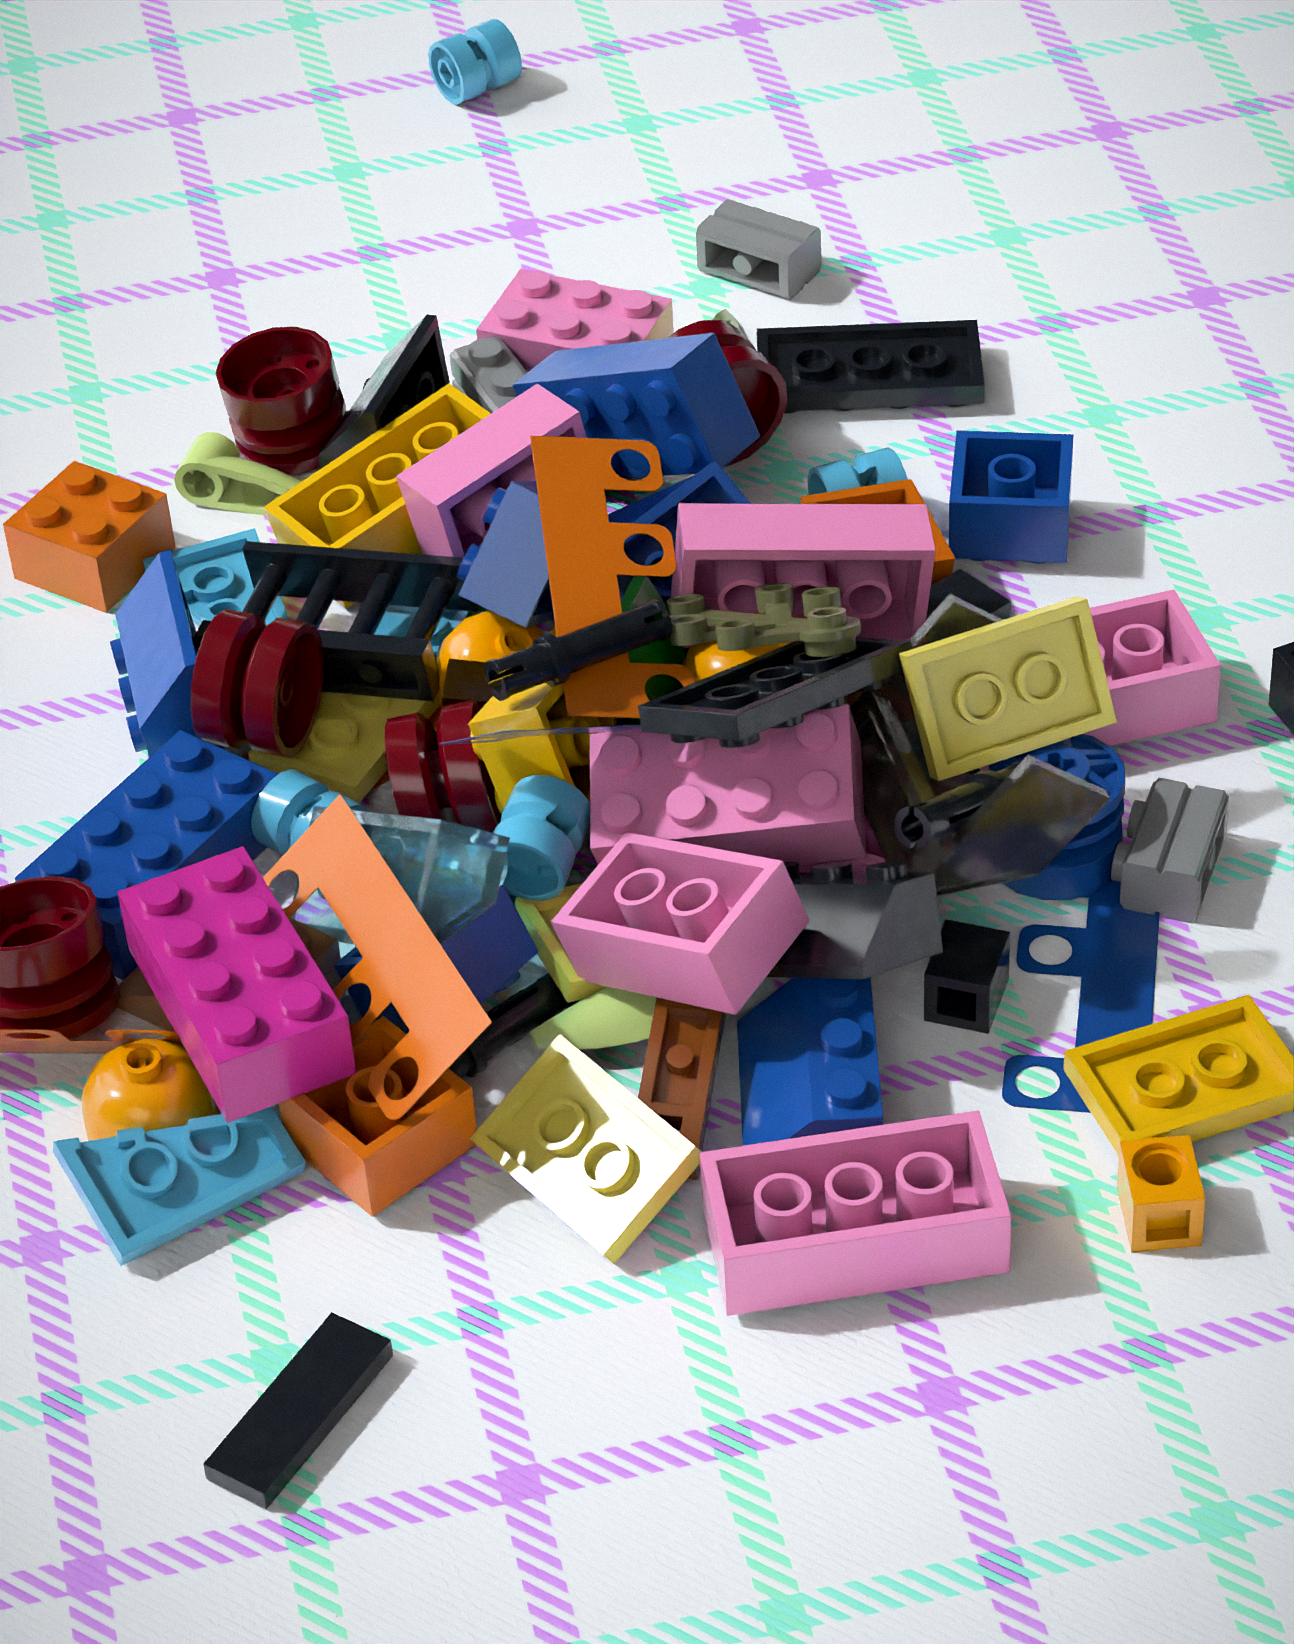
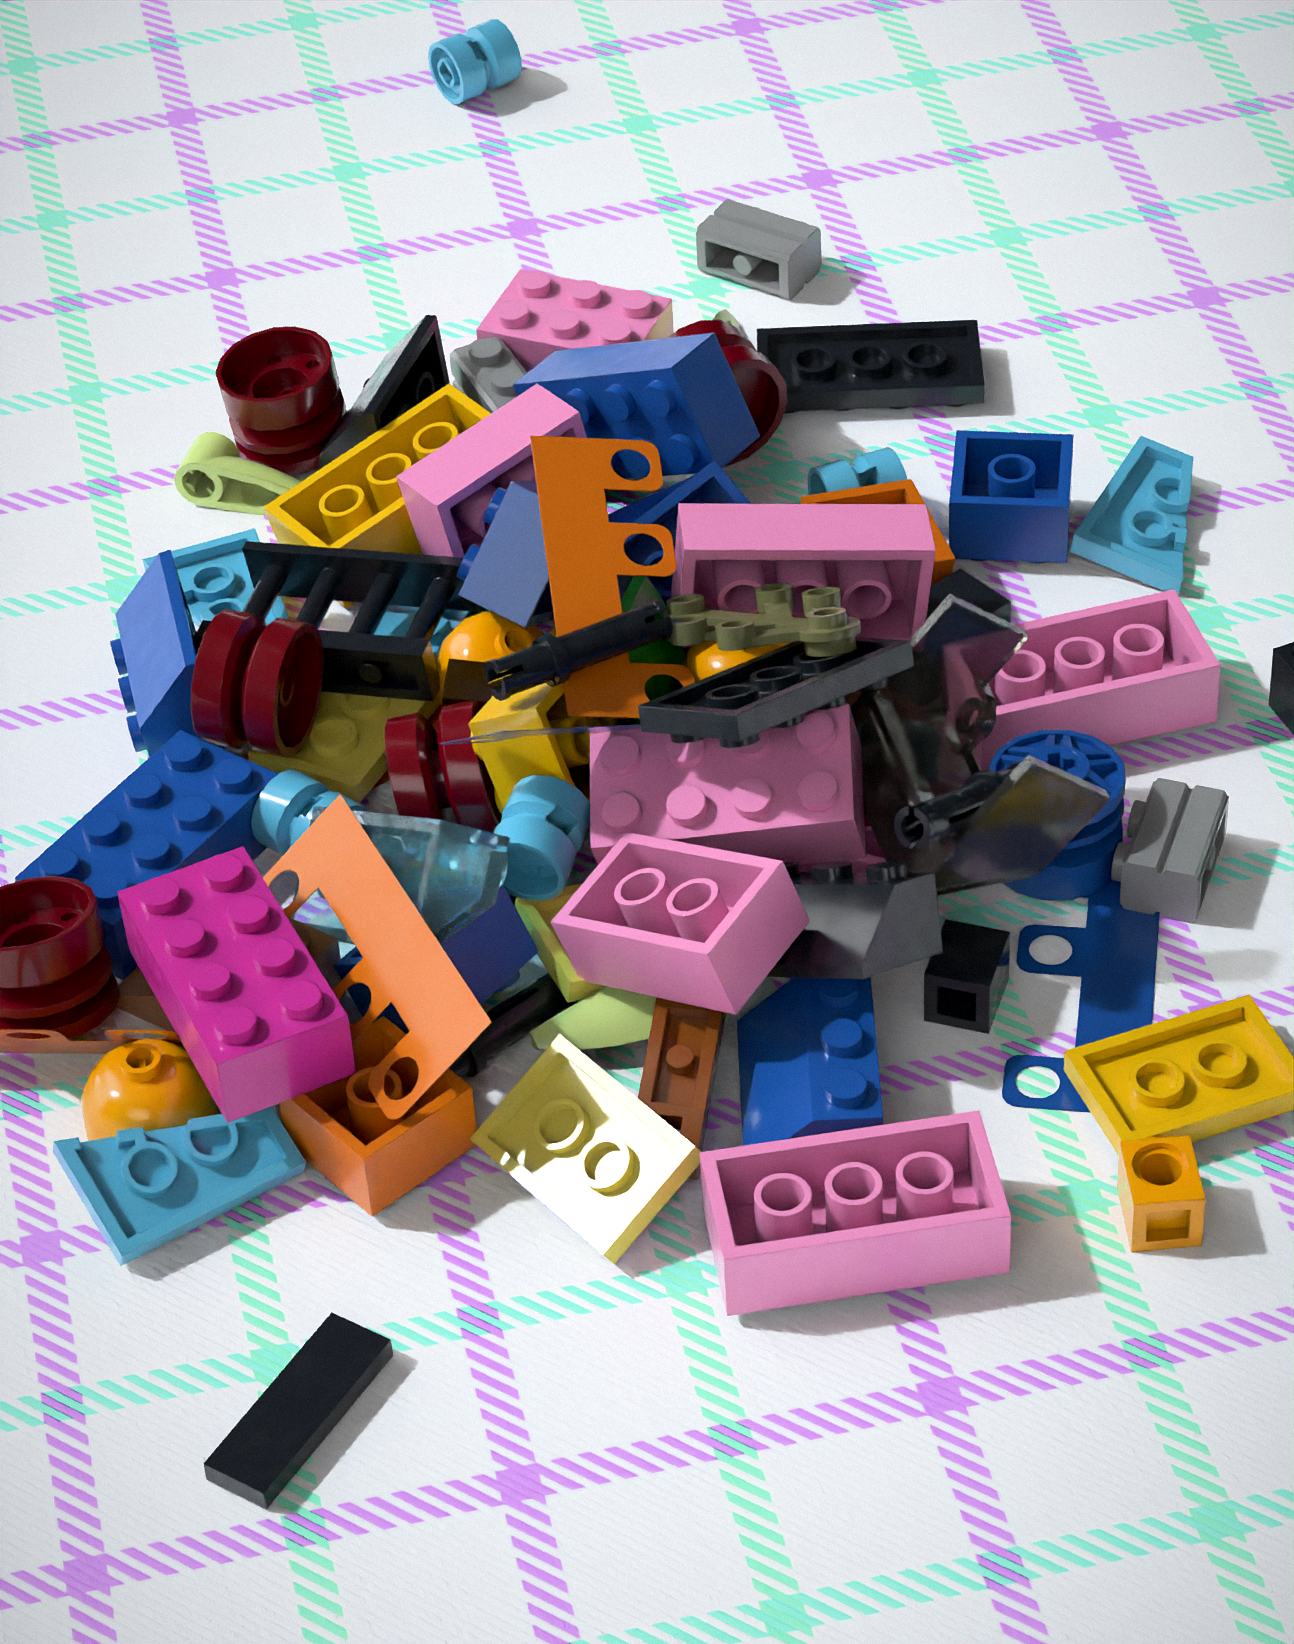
orange brick [3,461,176,613] -> none
light yellow plate [899,596,1117,781] -> none
none -> medium azure wing [1069,436,1194,595]

